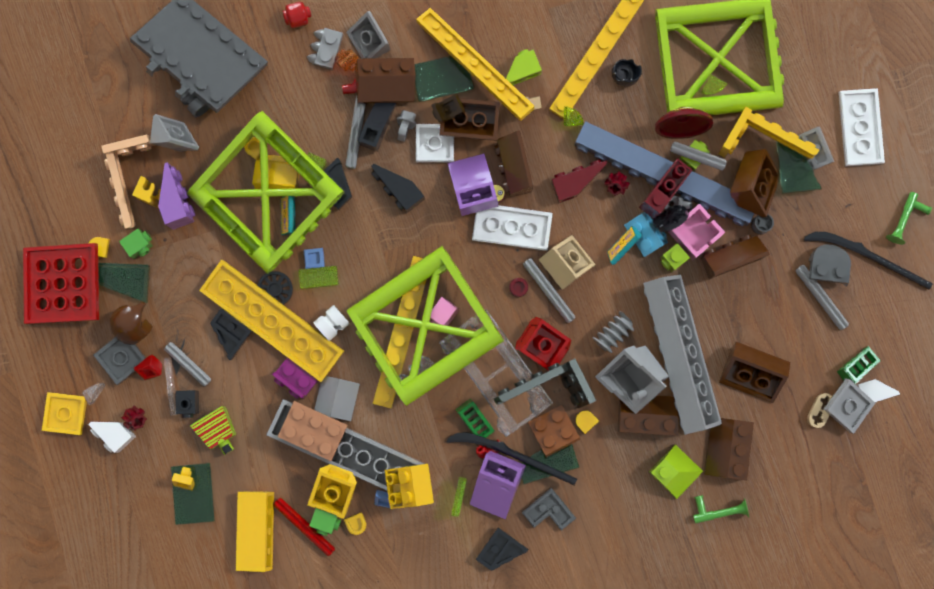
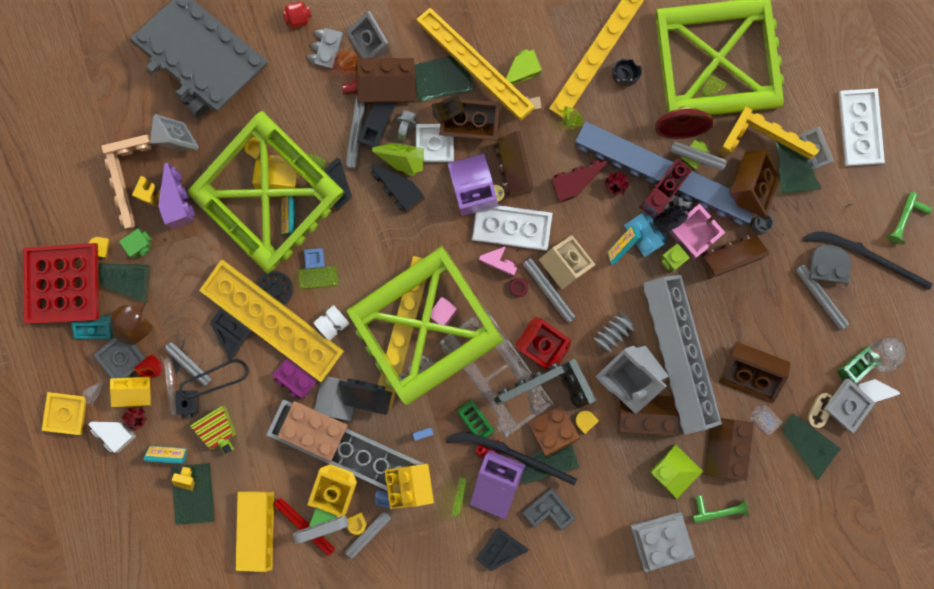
none -> teal slope [71,316,112,339]
none -> yellow hinge [110,377,151,407]
none -> slope [144,446,187,464]
none -> black piece [179,359,249,399]
none -> light grey beam [292,515,349,544]
none -> black slope [339,378,392,415]
none -> light grey axle [345,512,391,559]
none -> lime slope [372,143,424,176]
none -> medium blue tile [413,427,434,441]
none -> bright pink slope [479,247,517,277]
none -> light grey piece [629,512,695,572]
none -> clear brick [749,405,783,436]
none -> clear green wing [781,413,841,480]
none -> clear helmet [868,338,906,373]

